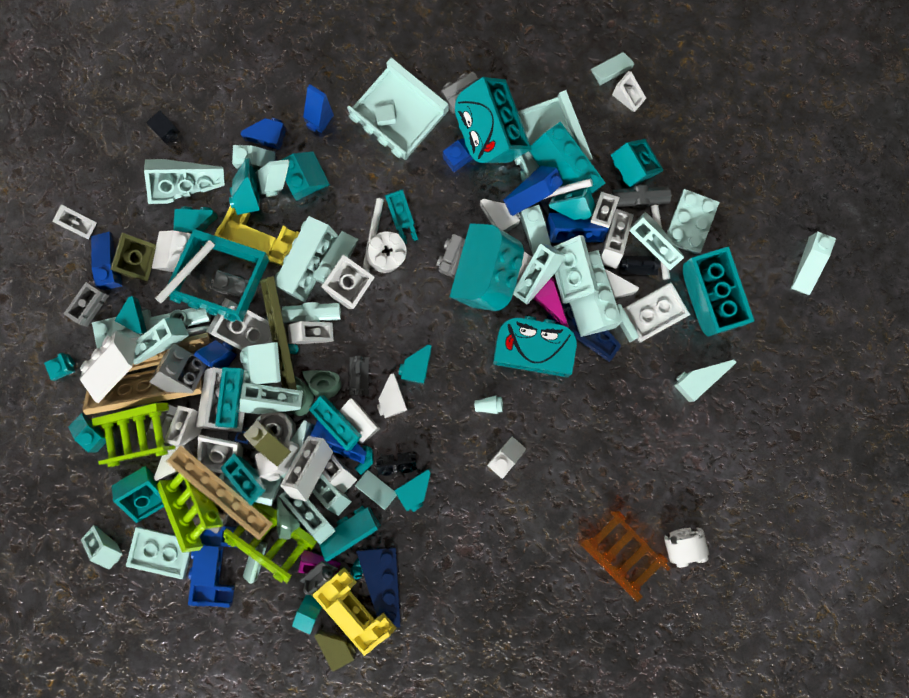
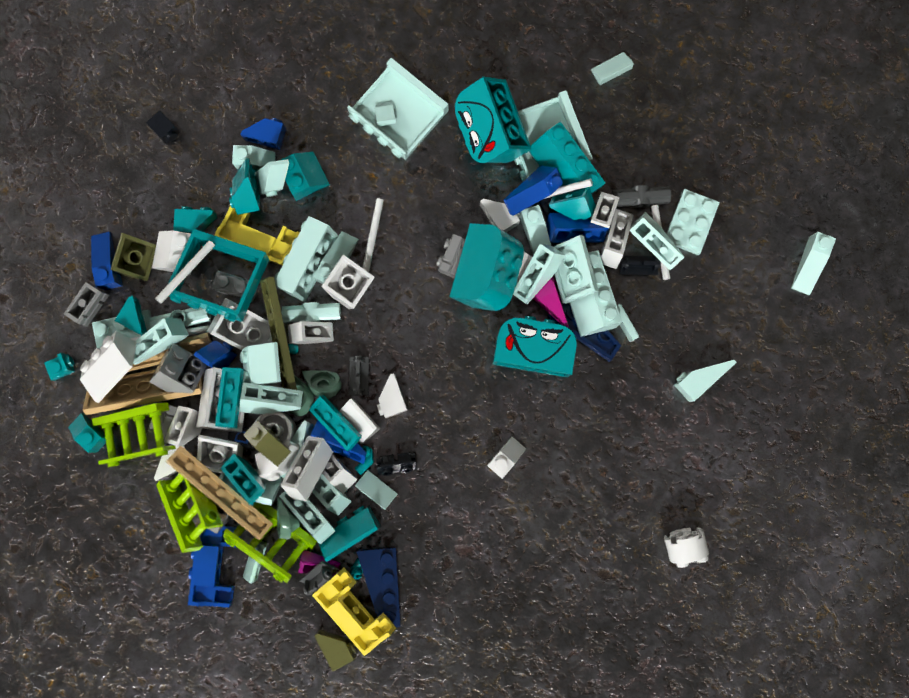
white slope [52,205,97,239] -> none
light aqua slope [81,525,122,570] -> none
teal slope [111,466,164,523] -> none
light aqua plate [126,527,191,580] -> none
light aqua wedge [144,159,224,204] -> none
teal slope [292,594,322,635] -> none
blue slope [303,84,334,133] -> none
white brick [366,232,407,273] -> none
teal hinge [385,189,418,244] -> none
teal slope [395,468,432,512] -> none
teal slope [399,345,432,384] -> none
light grey brick [441,71,479,114] -> none
blue slope [443,139,473,172] -> none
light aqua cone [475,395,503,414] -> none
clear orange fence [578,510,671,602] -> none
white slope [605,269,639,299] -> none
teal slope [611,139,664,187] -> none
white slope [612,71,646,112] -> none
white tile [623,282,690,343] -> none
teal brick [683,246,755,337] -> none

